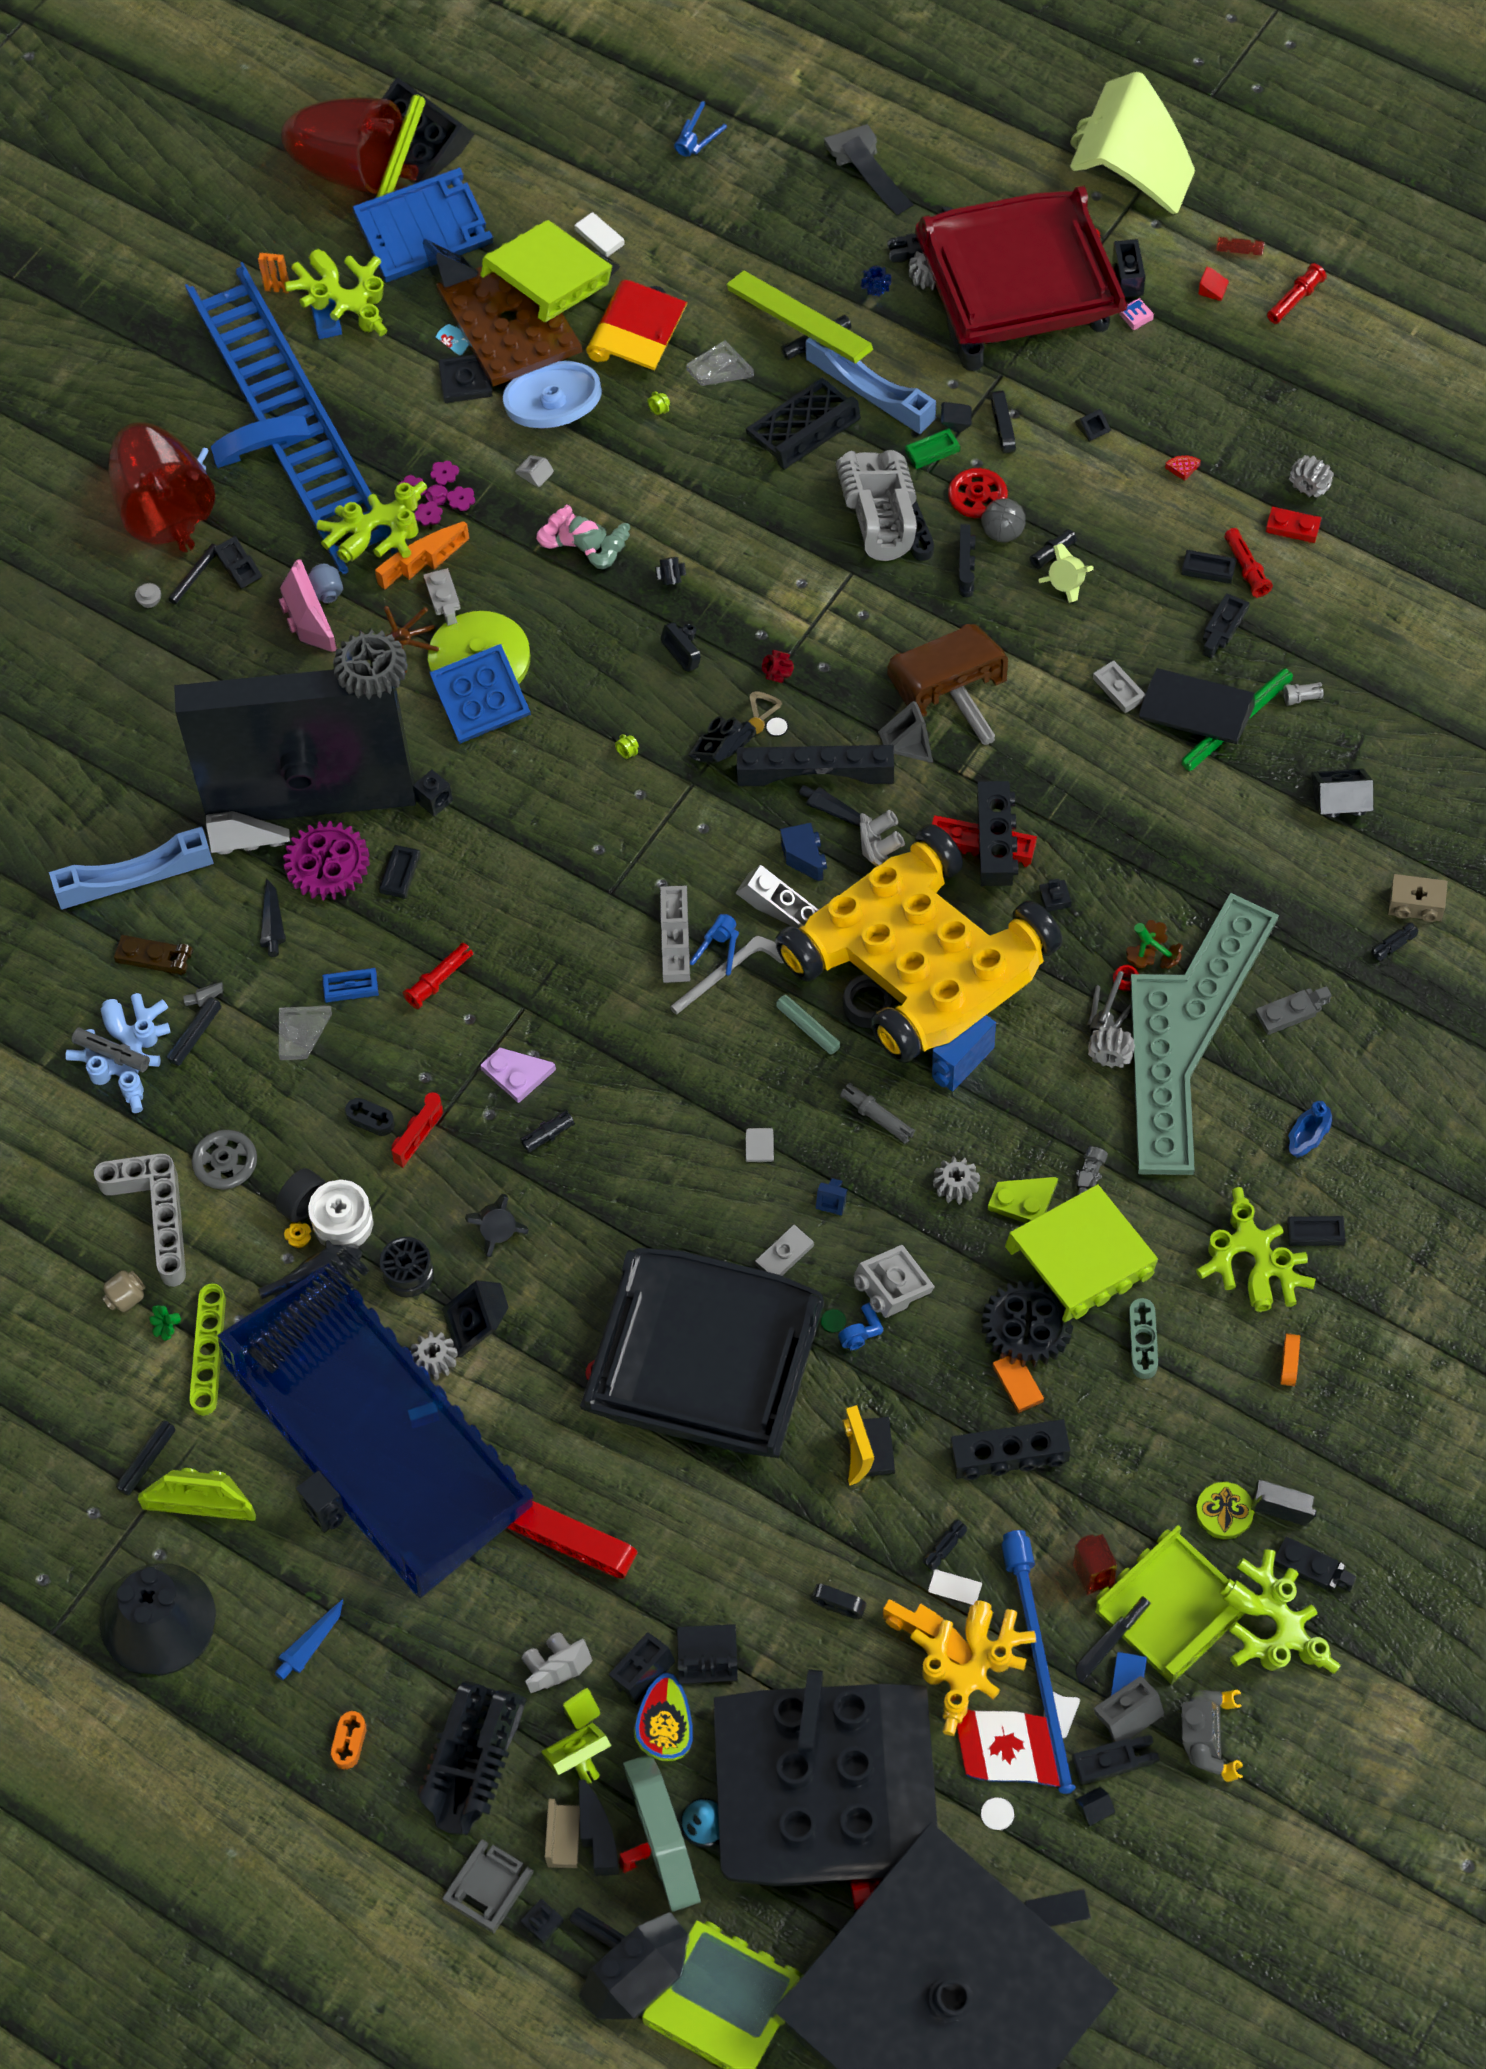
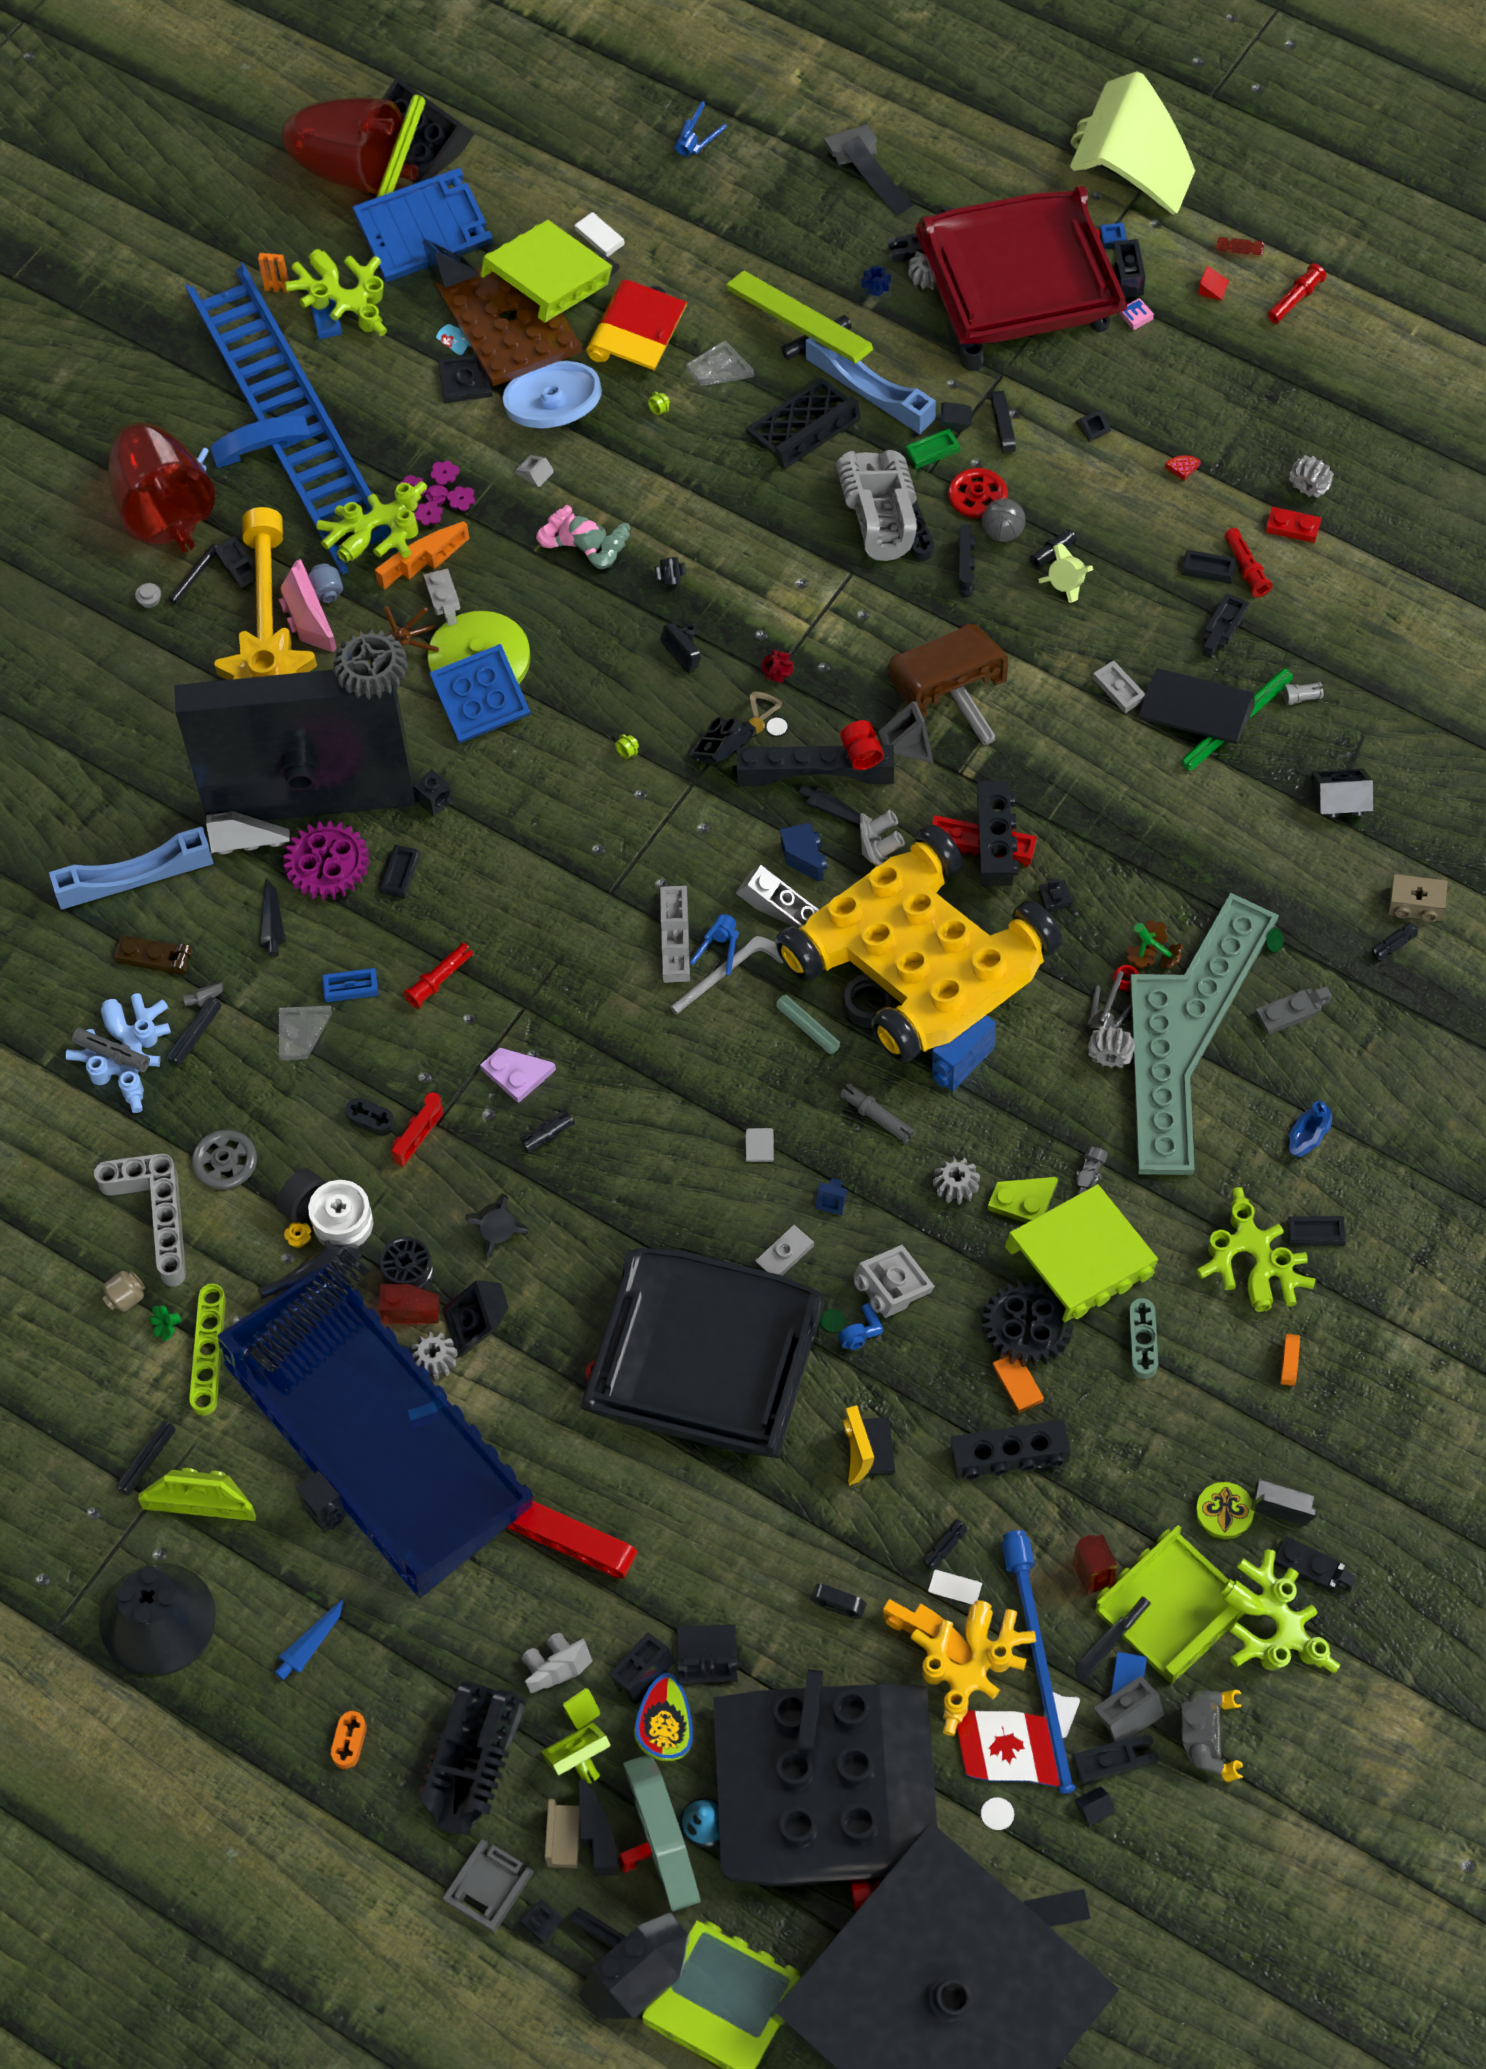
none -> yellow piece [215,507,317,680]
none -> clear red slope [379,1284,440,1324]
none -> red wheel [840,720,884,770]
none -> blue tile [1099,223,1127,249]
none -> dark green sticker [1266,928,1283,952]

